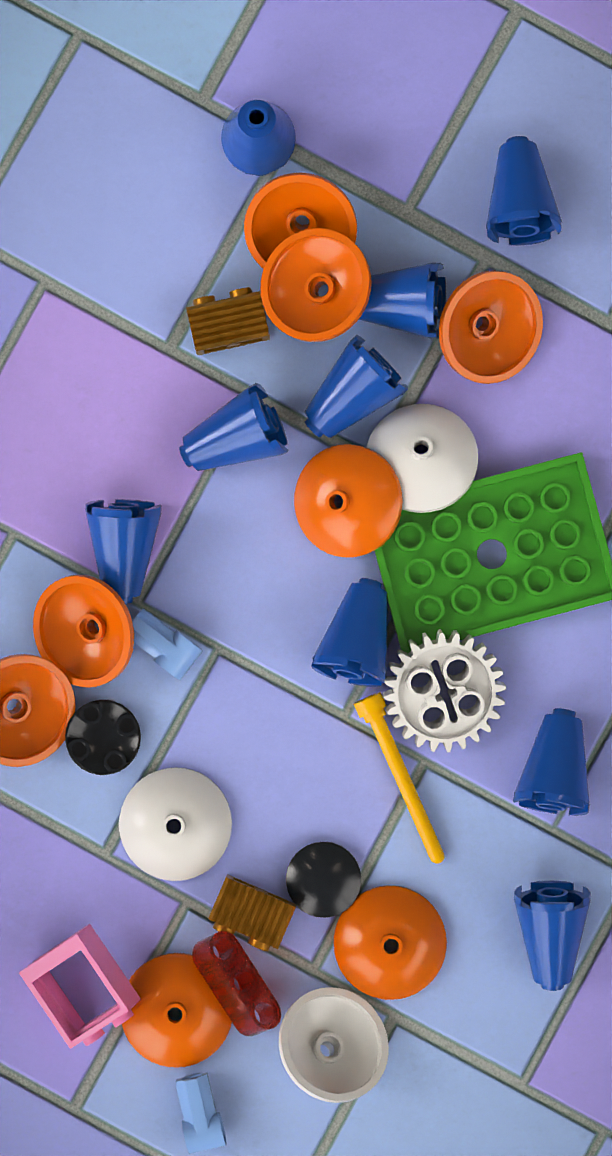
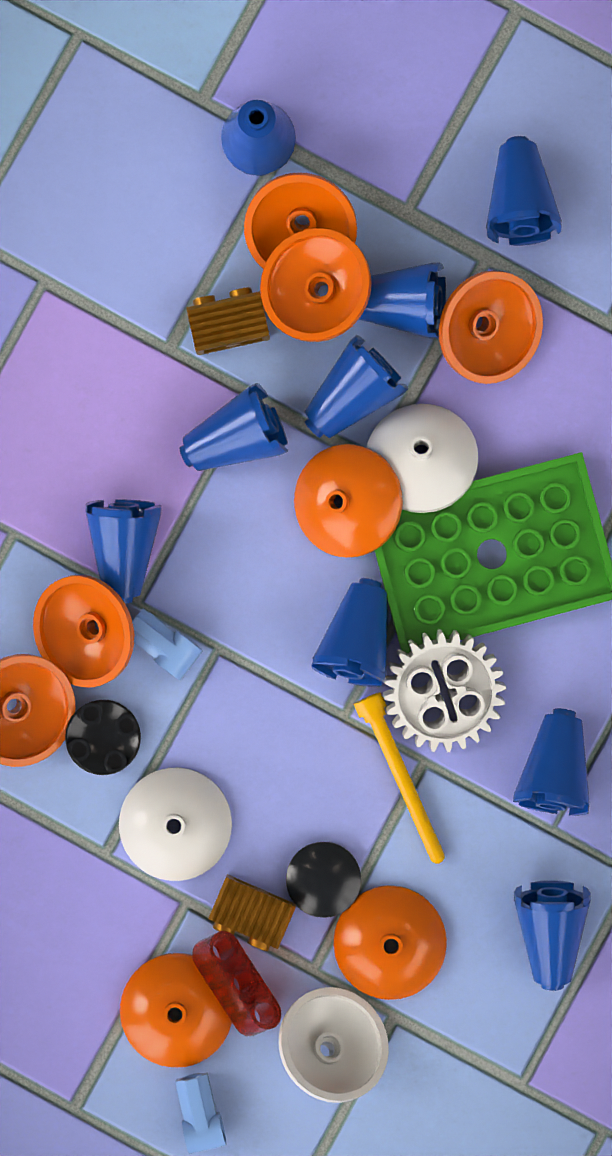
bright pink window [19,924,141,1049] -> none

